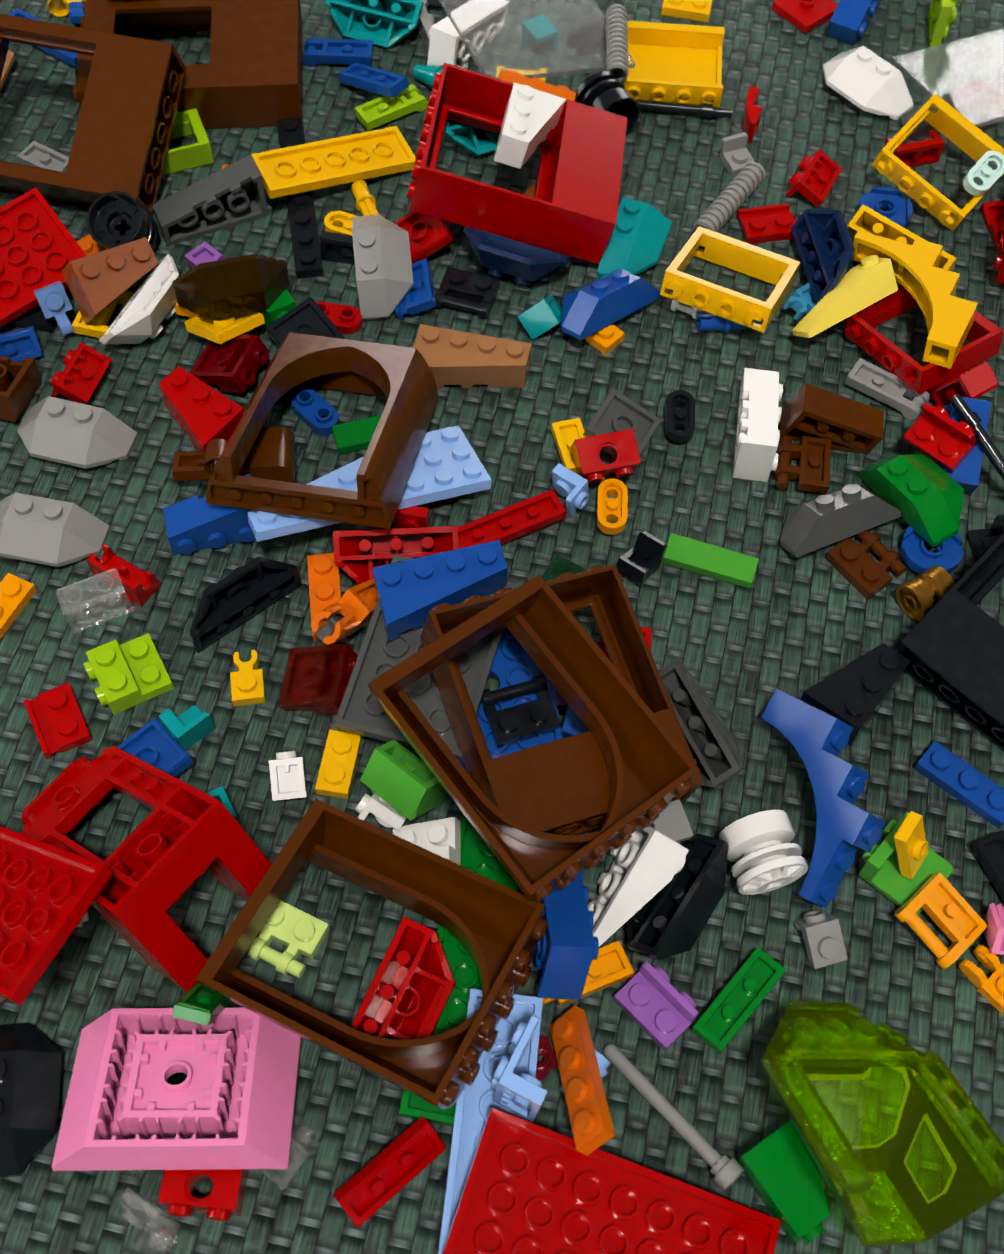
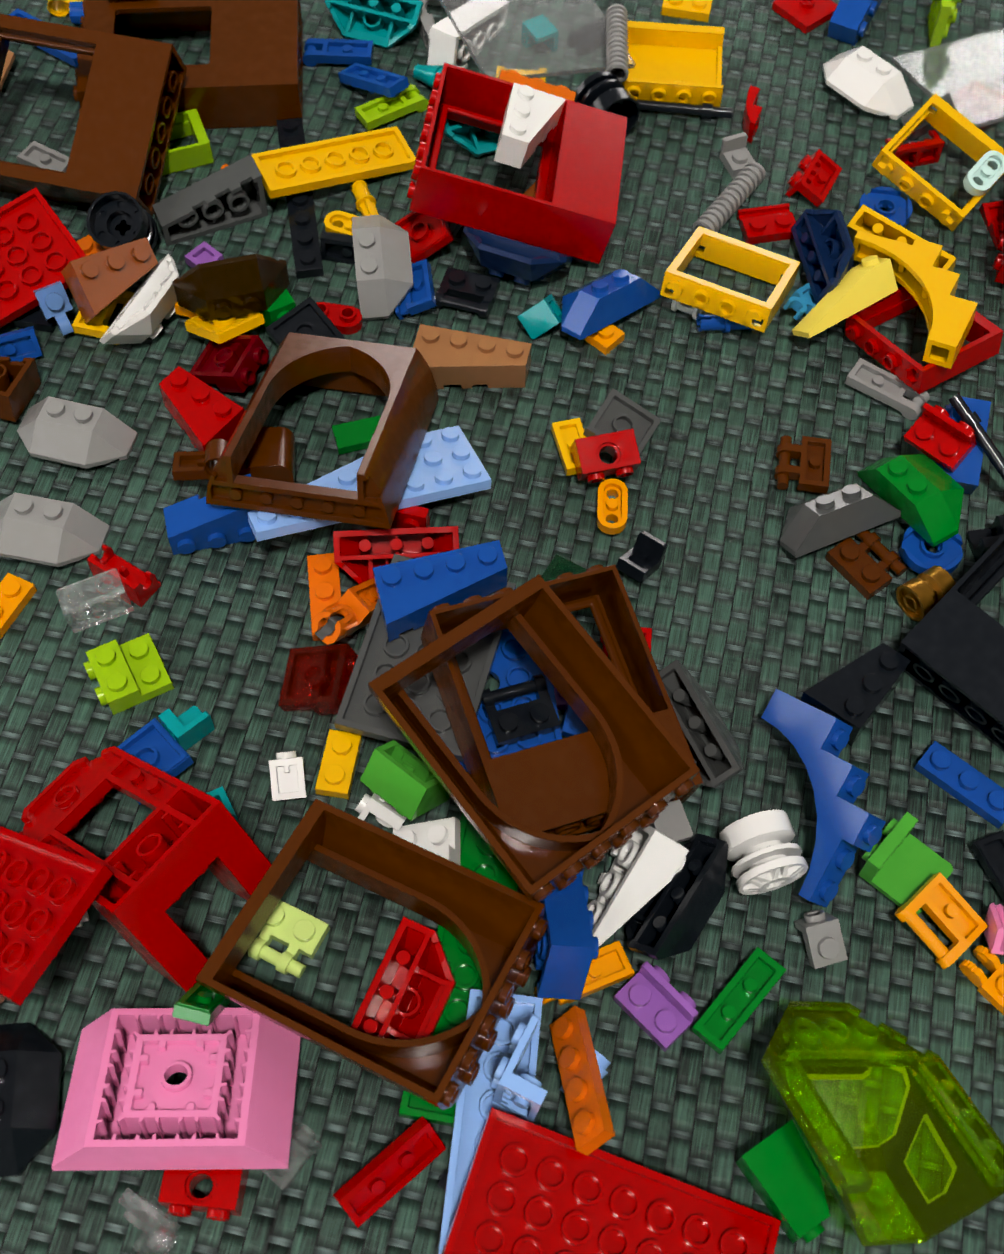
red plate [24,682,92,759] -> none
red bracket [50,342,112,405] -> none
black wedge [189,557,302,653] -> none
yellow plate [230,650,266,707] -> none
blue plate [291,388,340,435] -> none
red plate [458,489,567,549] -> none
dark red plate [535,1036,558,1081] -> none
light blue bracket [552,463,590,516] -> none
teal wedge [596,197,672,277] -> none
light grey piece [603,1044,745,1192] -> none
bright green tile [661,533,759,589] -> none
black plate [665,390,695,443] -> none
white wedge [732,368,783,482] -> none
reddish brown wedge [778,383,884,454] -> none
yellow plate [894,811,929,880] -> none
red brick [930,361,998,408] -> none

